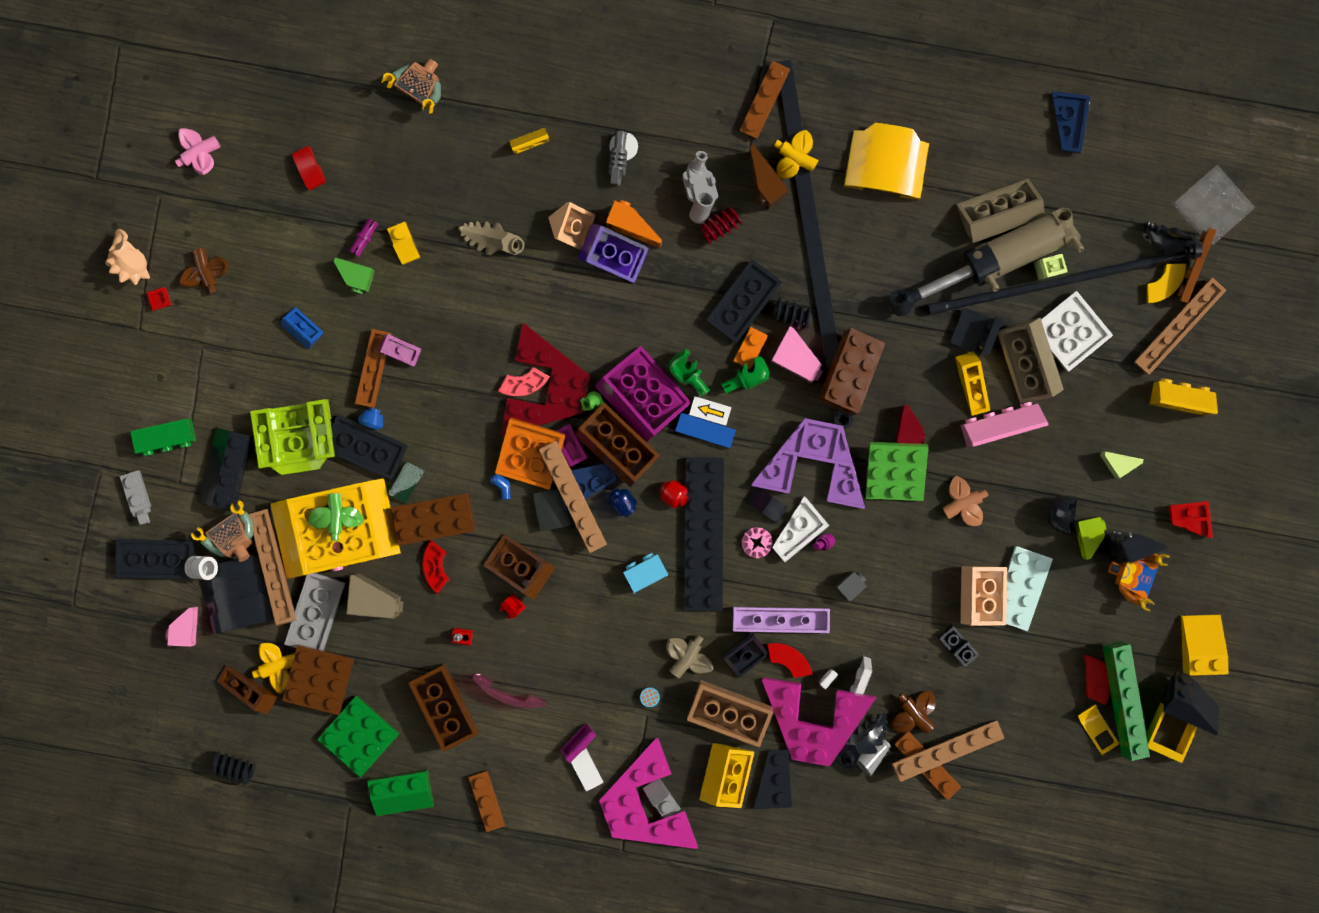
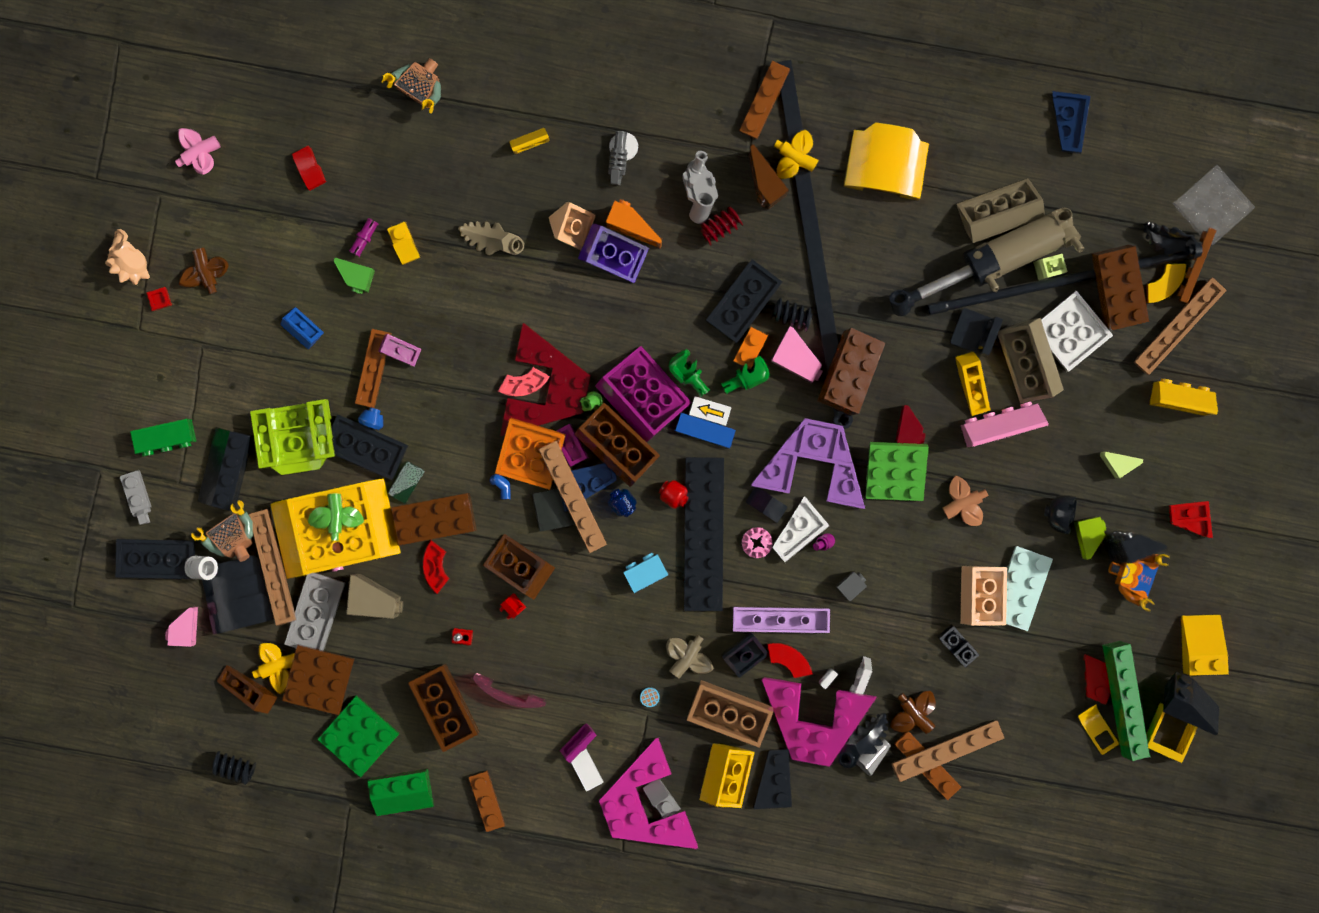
none -> reddish brown brick [1091,245,1149,330]

